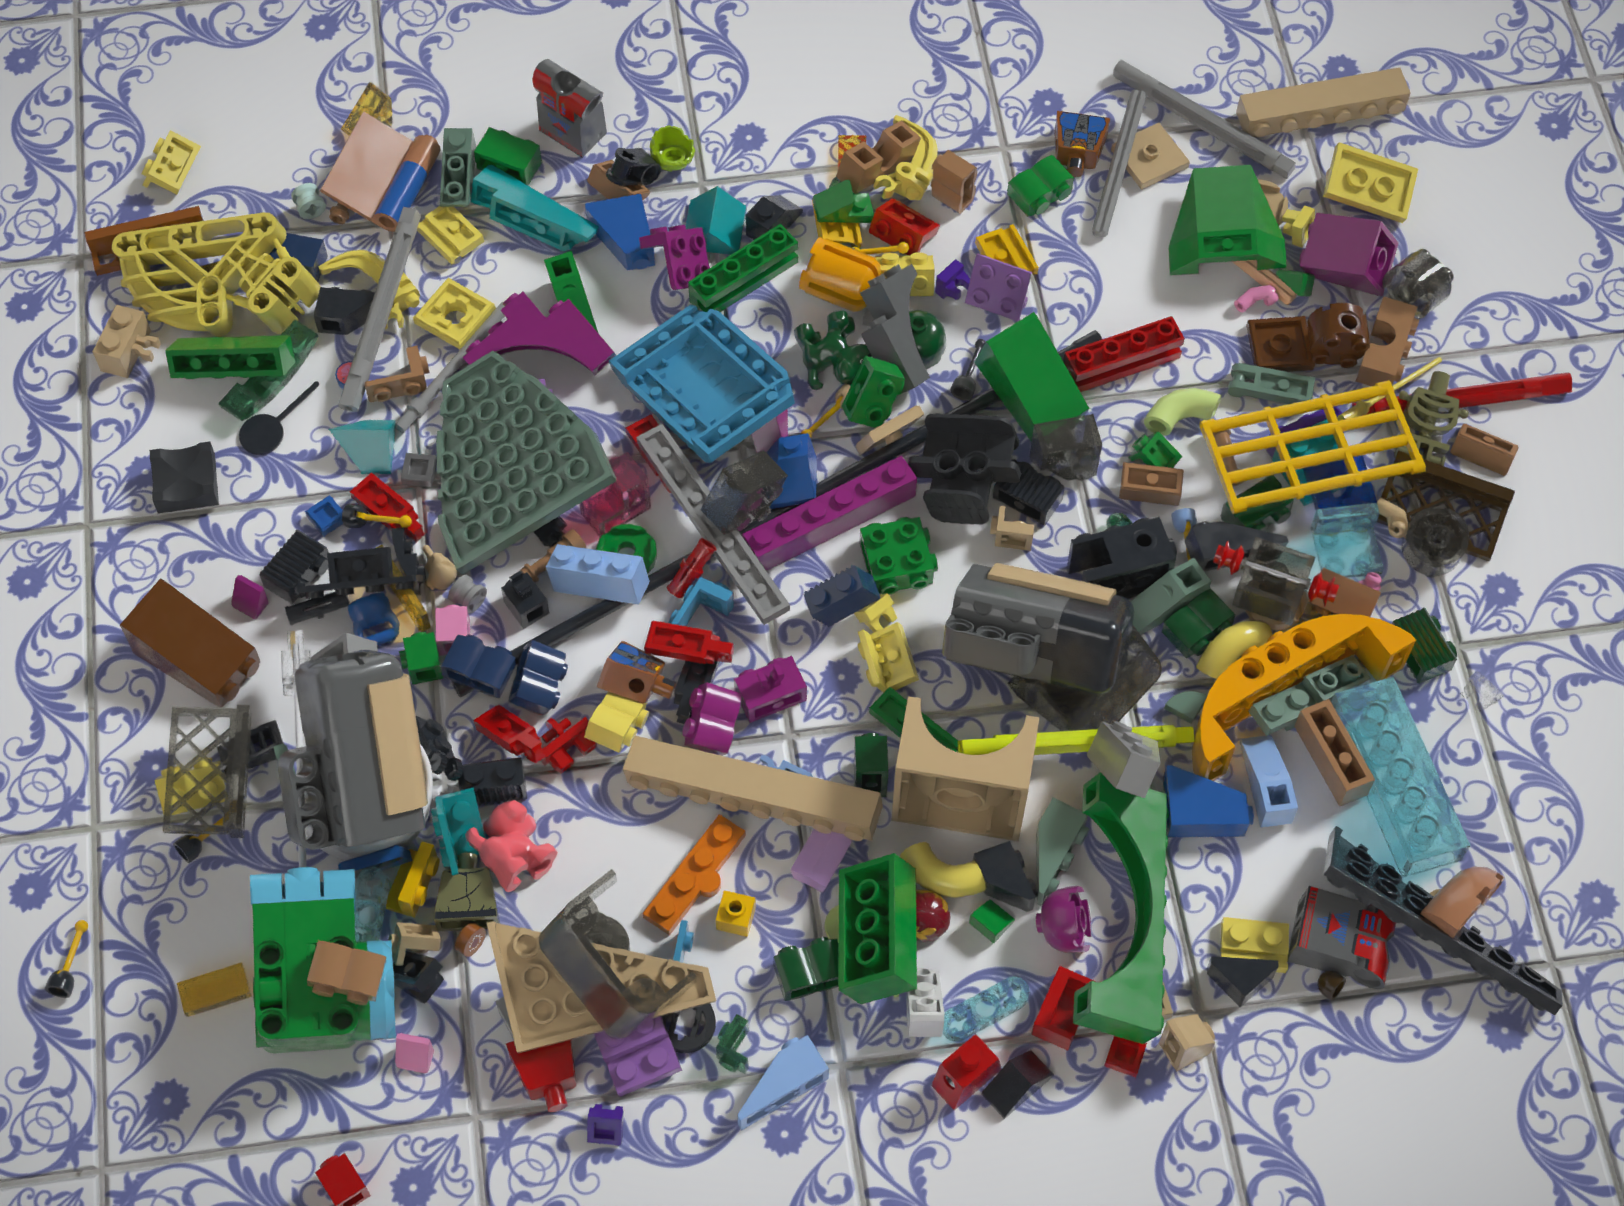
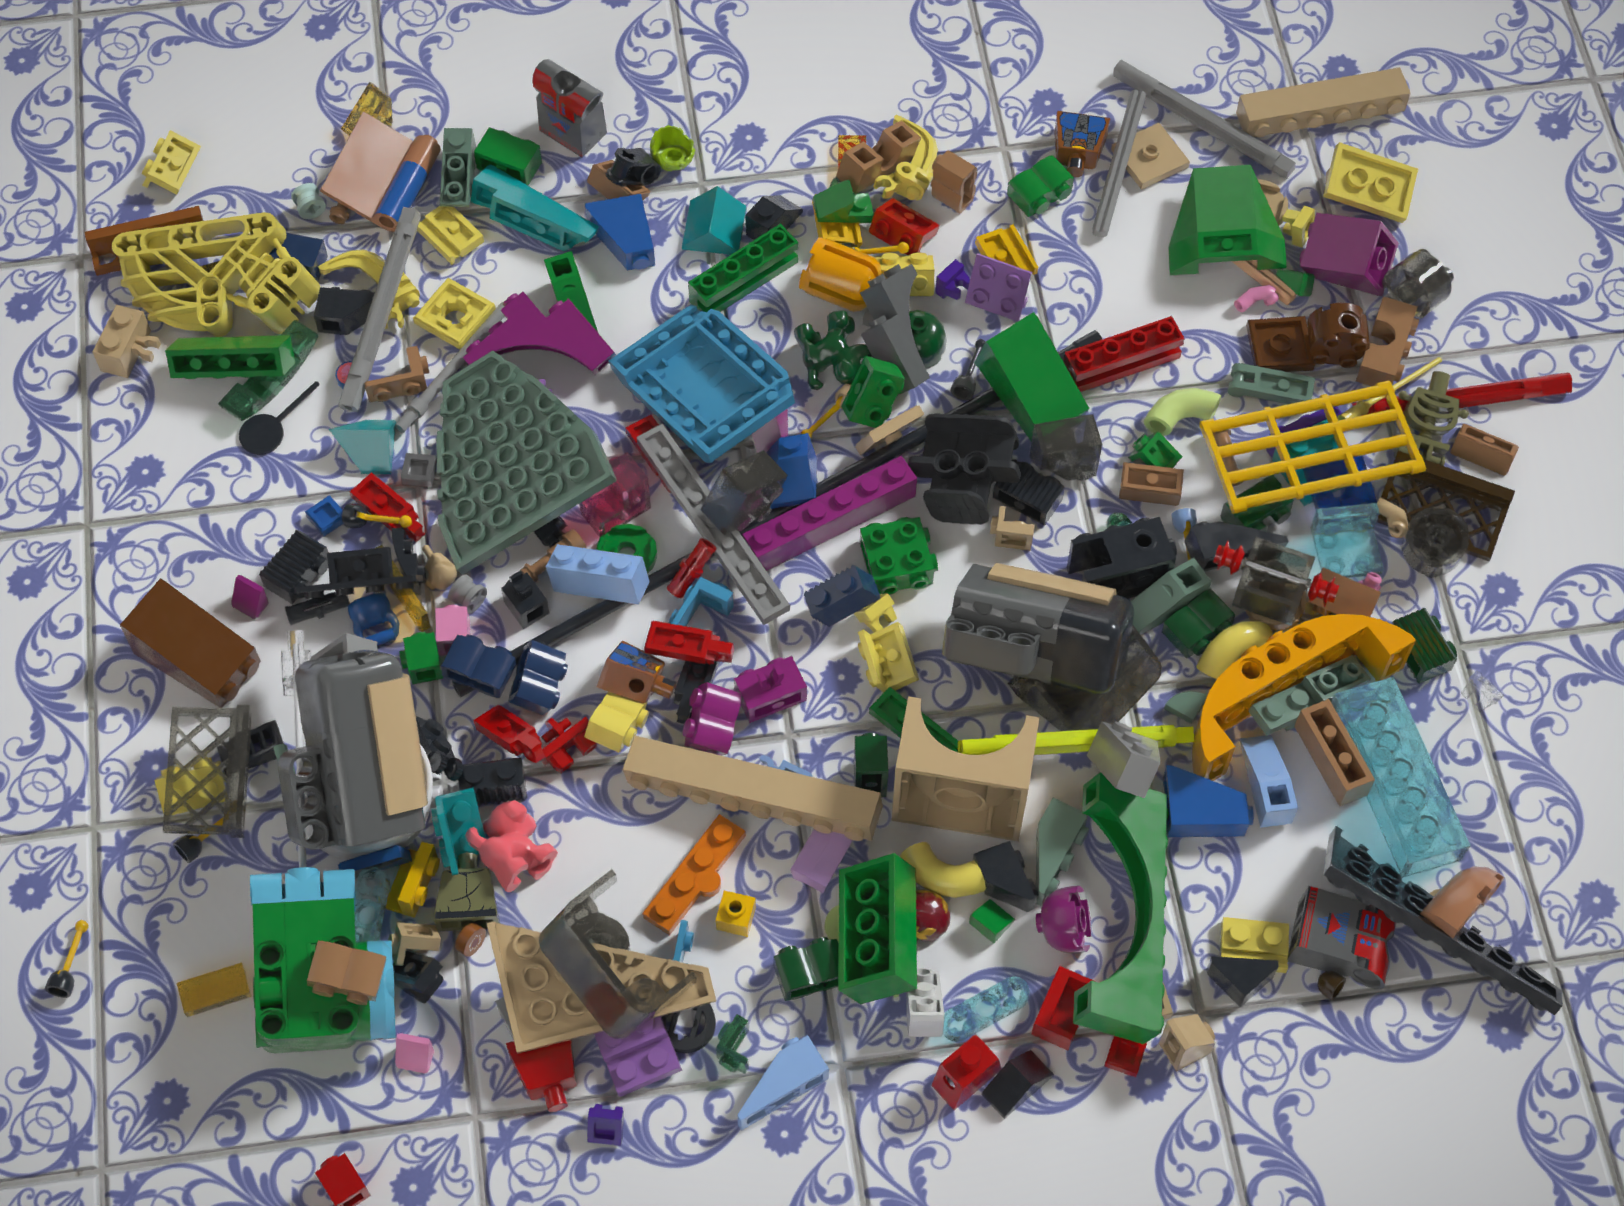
black brick [149,441,219,514] -> none
magenta bracket [639,225,710,290] -> none

